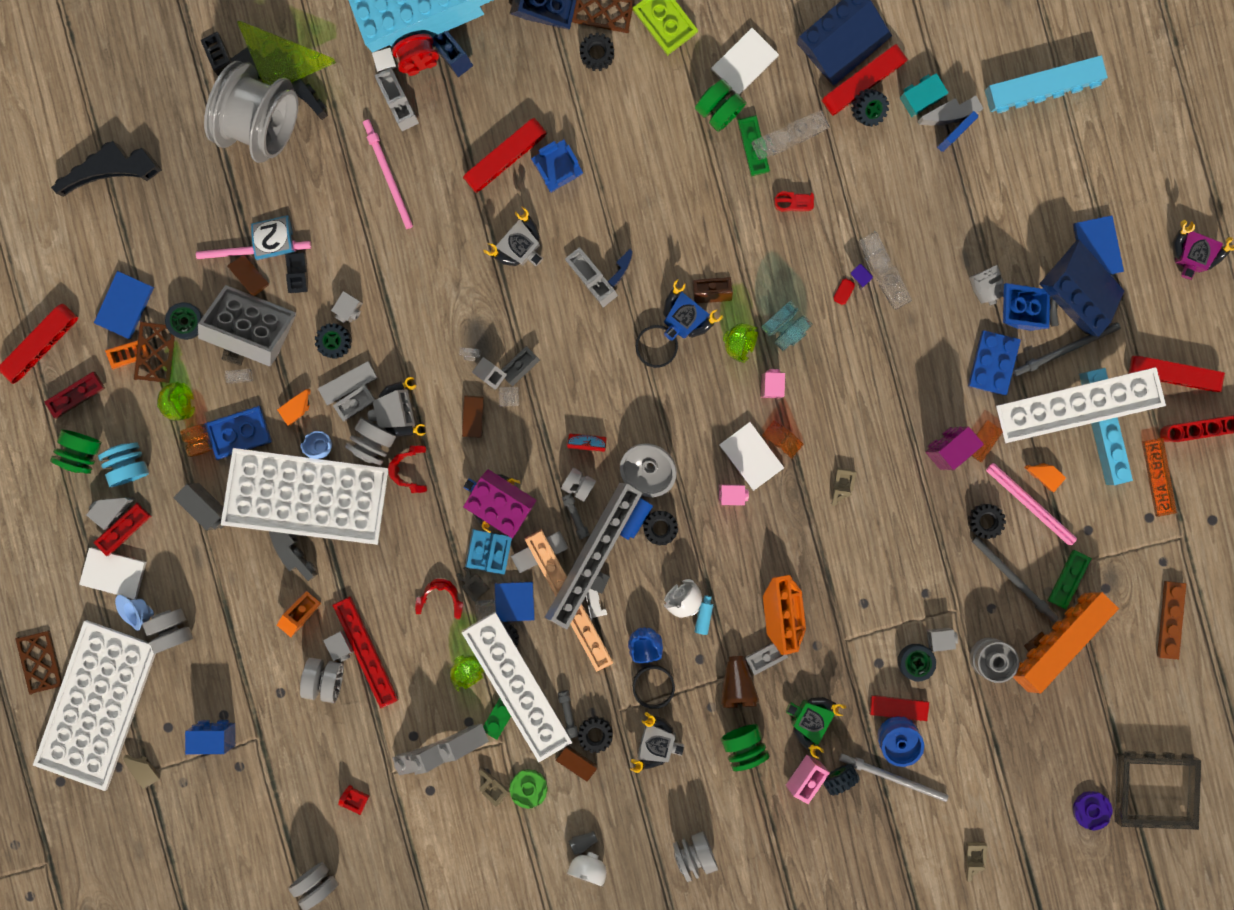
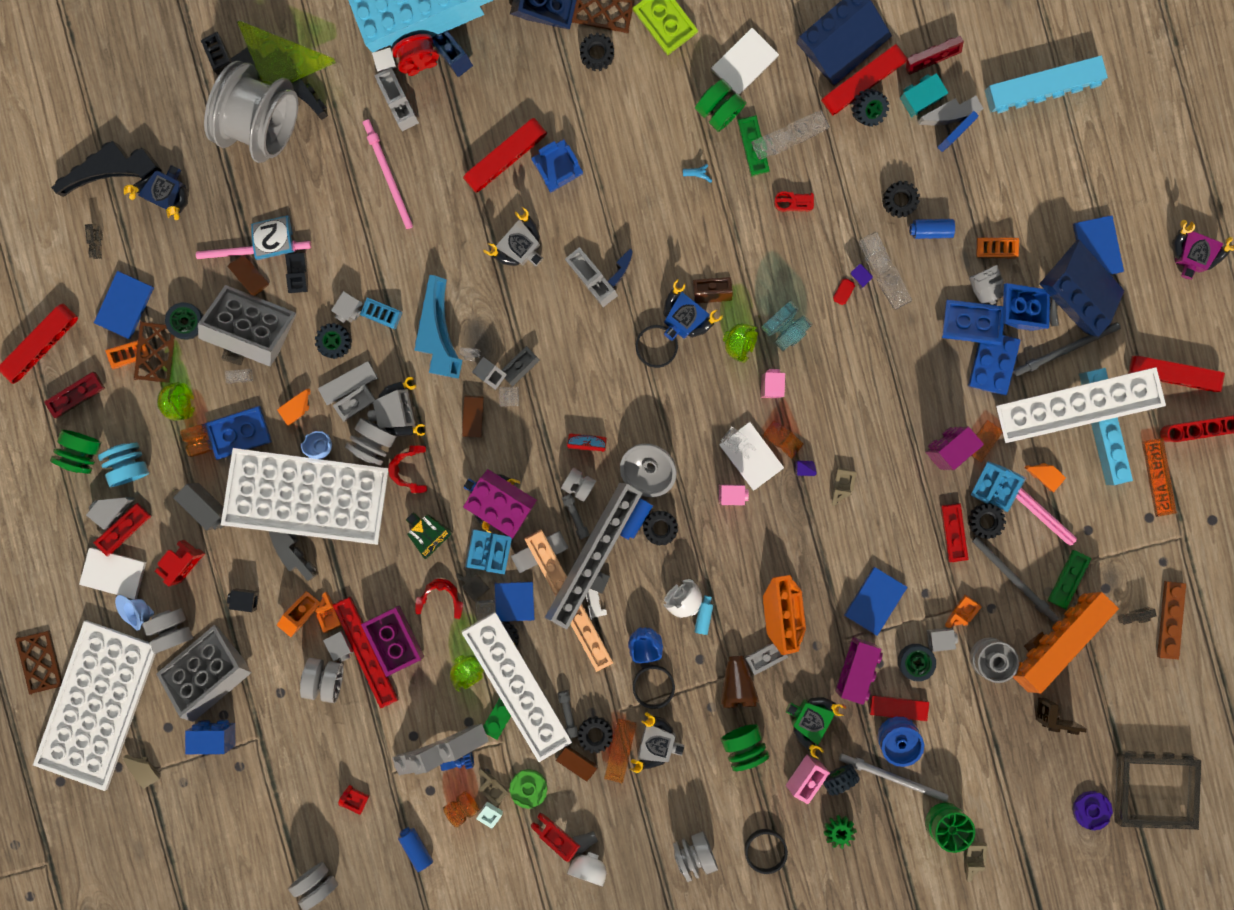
none -> clear smoke plate [85,224,103,259]
none -> torso [124,165,188,220]
none -> red panel [155,540,205,587]
none -> light grey slope [156,625,252,722]
none -> black brick [227,588,259,612]
none -> orange slope [315,592,342,633]
none -> dark azure slope [360,297,403,330]
none -> magenta brick [361,605,425,677]
none -> blue brick [398,827,433,872]
none -> torso [406,512,453,559]
none -> dark azure arch [414,275,462,379]
none -> blue piece [440,752,474,771]
none -> clear orange wheel [443,791,479,828]
none -> light aqua plate [476,802,503,828]
none -> red hinge [531,813,580,862]
none -> clear orange slope [604,718,636,783]
none -> dark azure bar [683,164,712,183]
none -> clear plate [720,426,756,459]
none -> black tyre [745,829,788,874]
none -> dark purple slope [795,461,817,476]
none -> green gear [823,815,857,849]
none -> magenta brick [835,637,883,705]
none -> blue tile [844,567,907,636]
none -> black tyre [882,181,920,218]
none -> dark red plate [906,36,964,75]
none -> blue brick [909,219,955,239]
none -> green wheel [925,802,975,853]
none -> red tile [940,503,969,563]
none -> blue plate [942,300,1004,345]
none -> orange slope [945,595,982,628]
none -> dark azure slope [971,461,1026,512]
none -> orange slope [976,238,1019,259]
none -> dark brown bracket [1036,697,1087,735]
none -> clear smoke plate [1118,607,1157,625]

